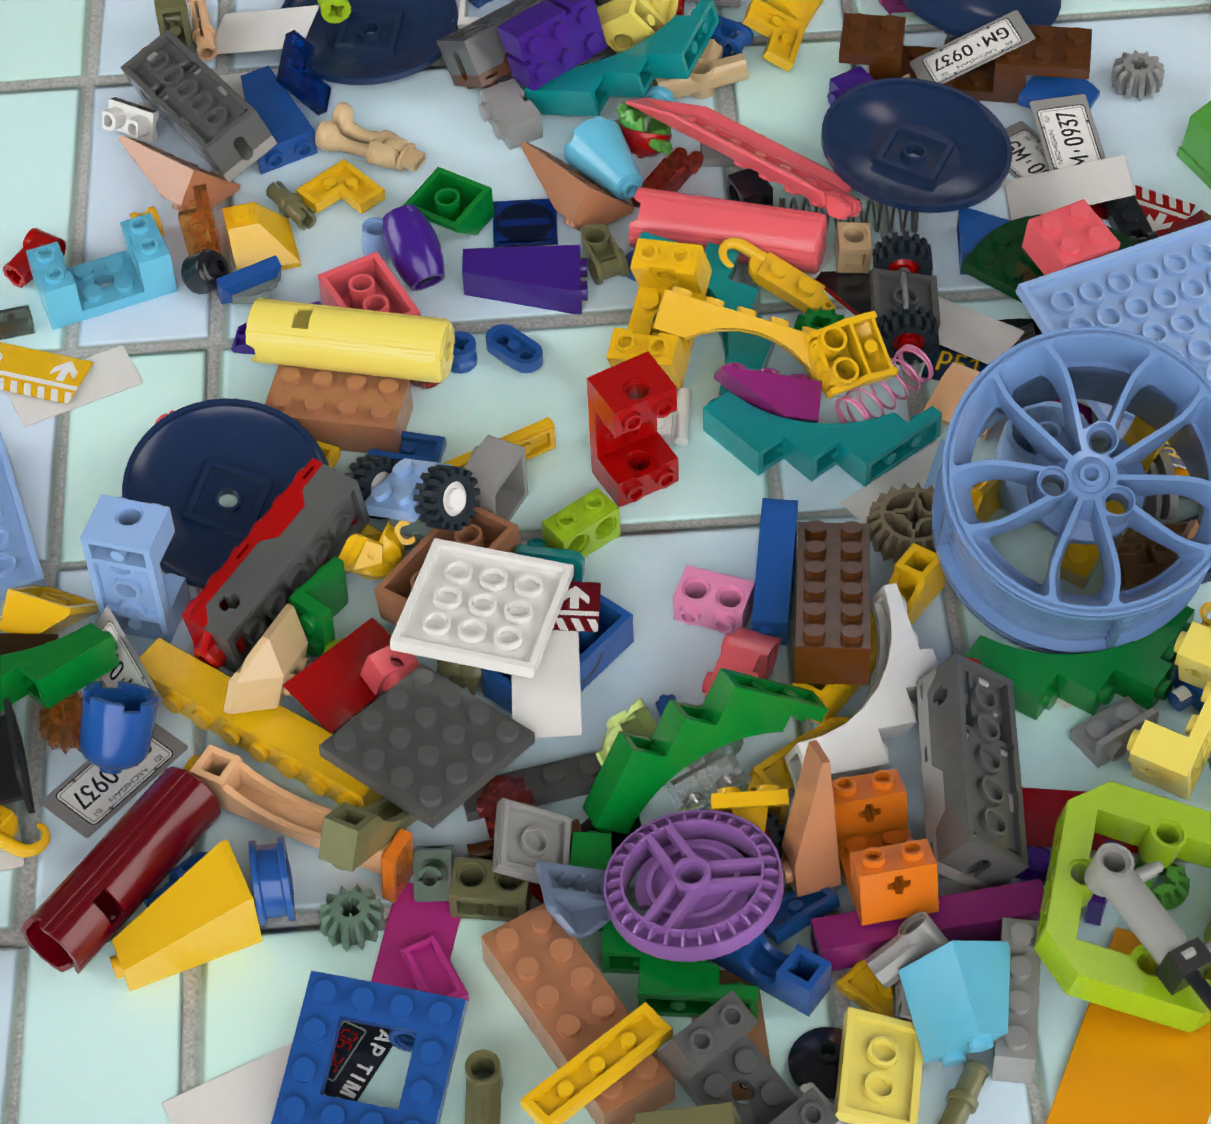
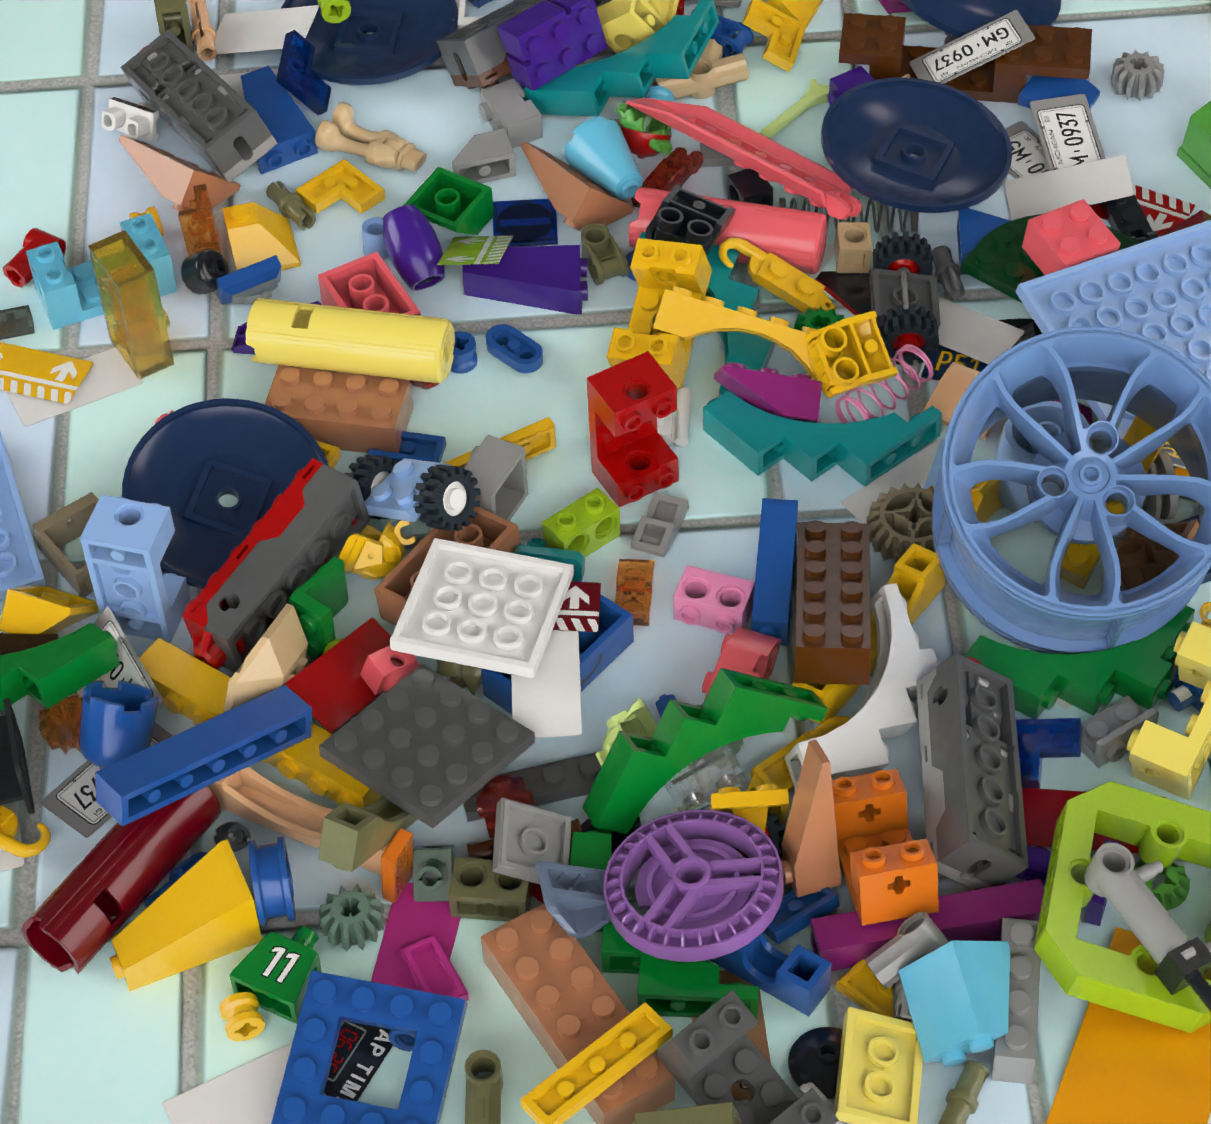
none -> dark tan window [32,492,99,597]
none -> clear yellow brick [88,230,174,380]
none -> blue brick [95,685,312,827]
none -> black pin [213,822,251,852]
none -> yellow wheel [219,992,265,1042]
none -> green torso [229,926,322,1024]
none -> lime sticker [437,236,513,265]
none -> light grey slope [452,128,516,184]
none -> clear orange slope [615,559,655,626]
none -> light grey slope [630,492,689,557]
none -> black slope [645,184,735,256]
none -> yellowish green piece [759,79,829,139]
none -> dark grey axle [932,245,965,301]
none -> clear blue plate [1016,718,1083,789]

